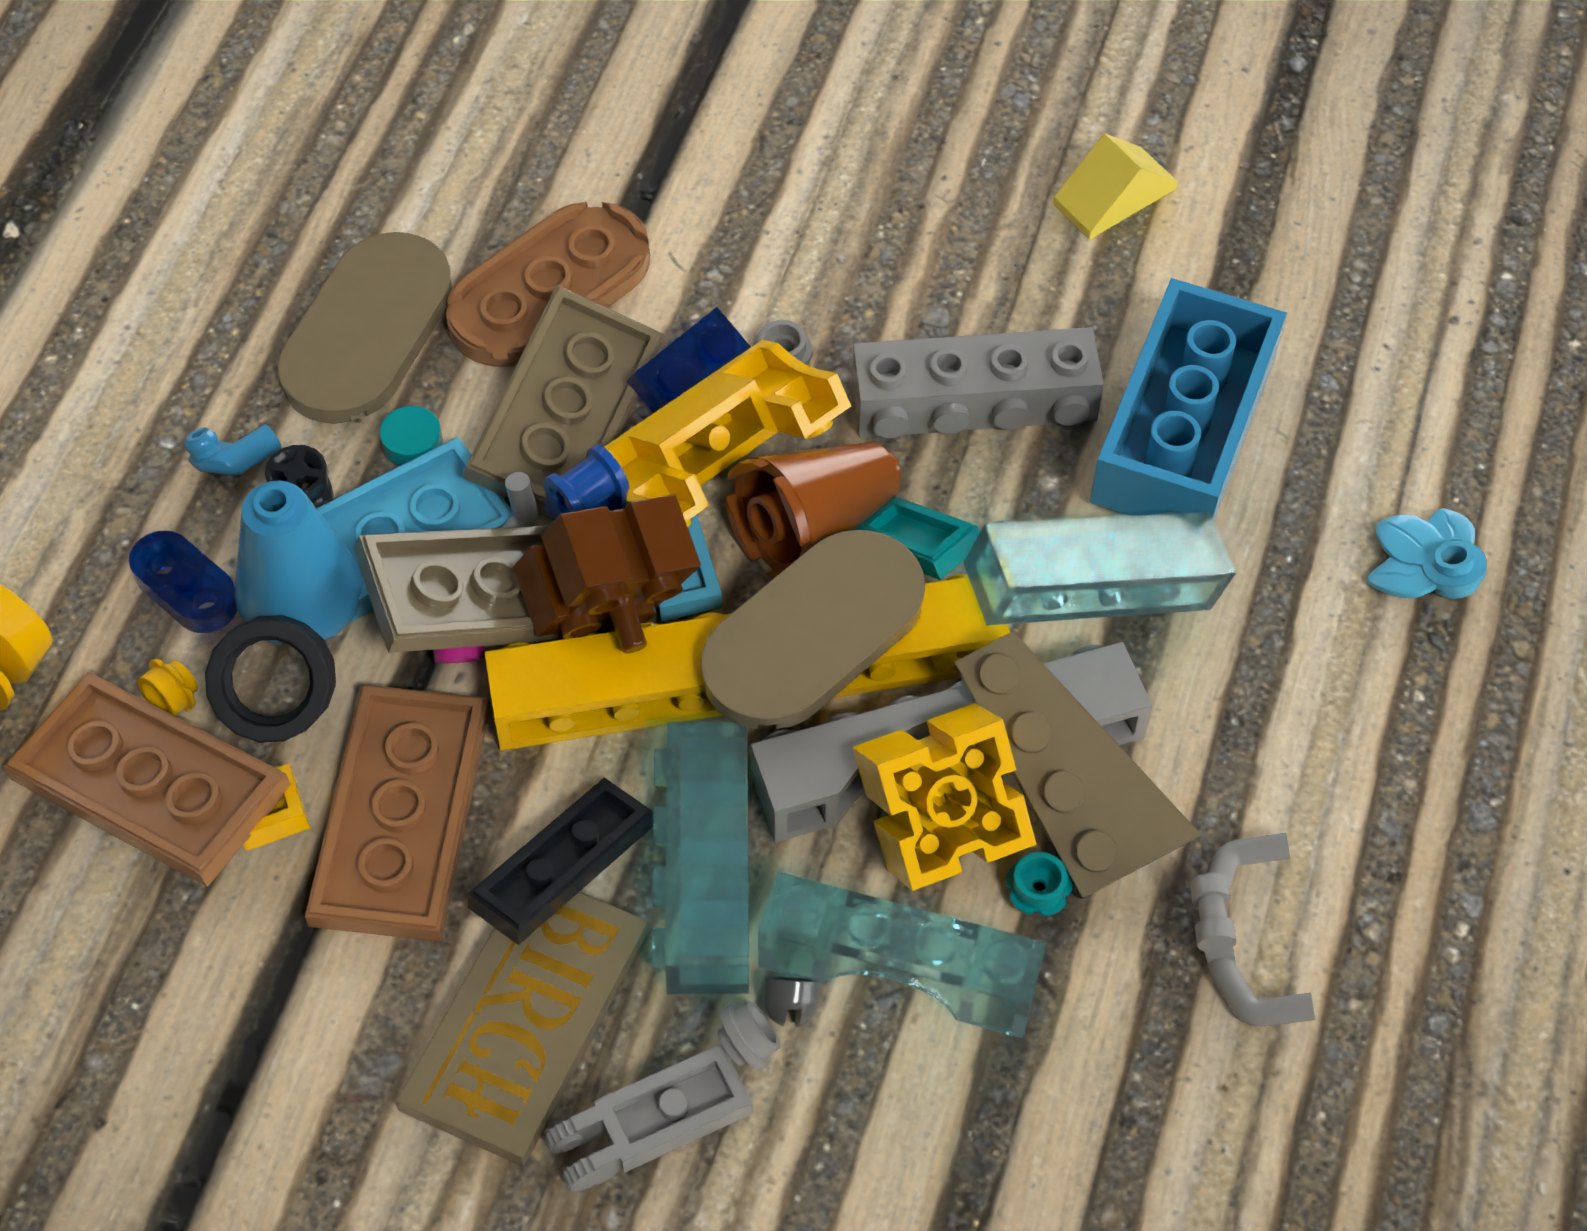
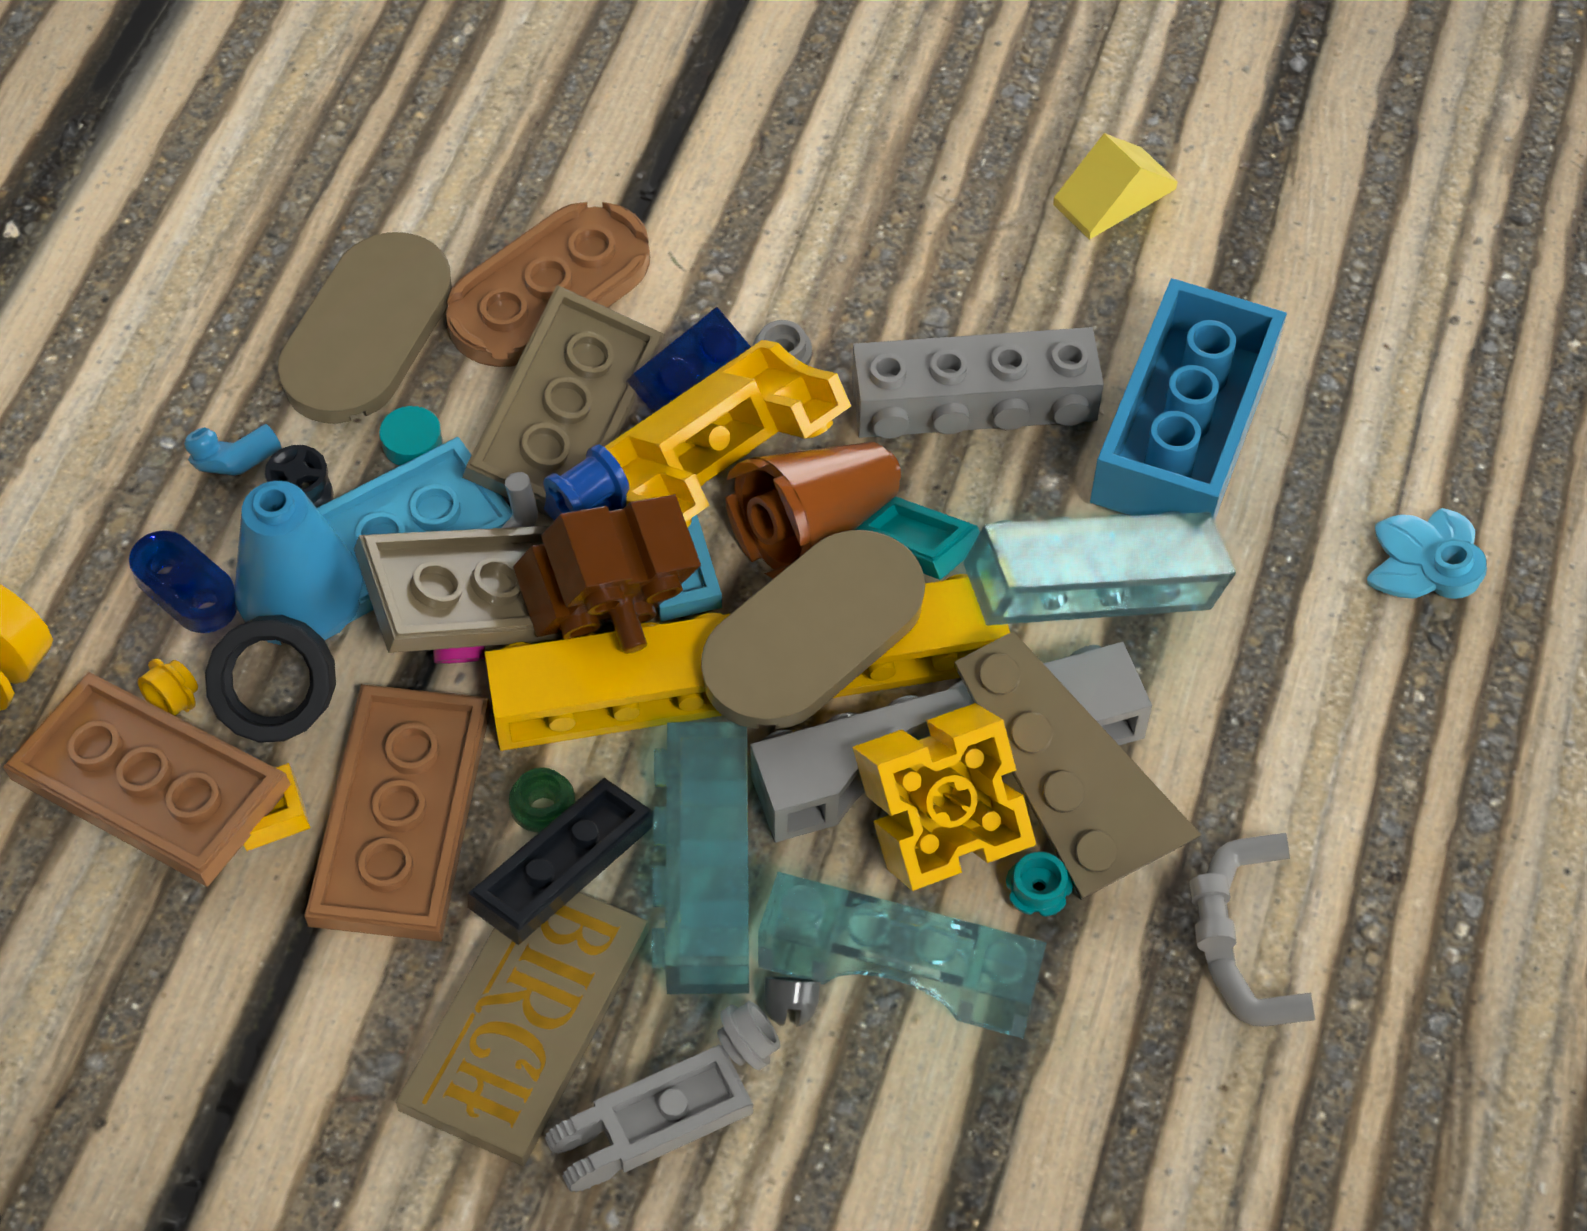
none -> clear green plate [509,768,576,833]

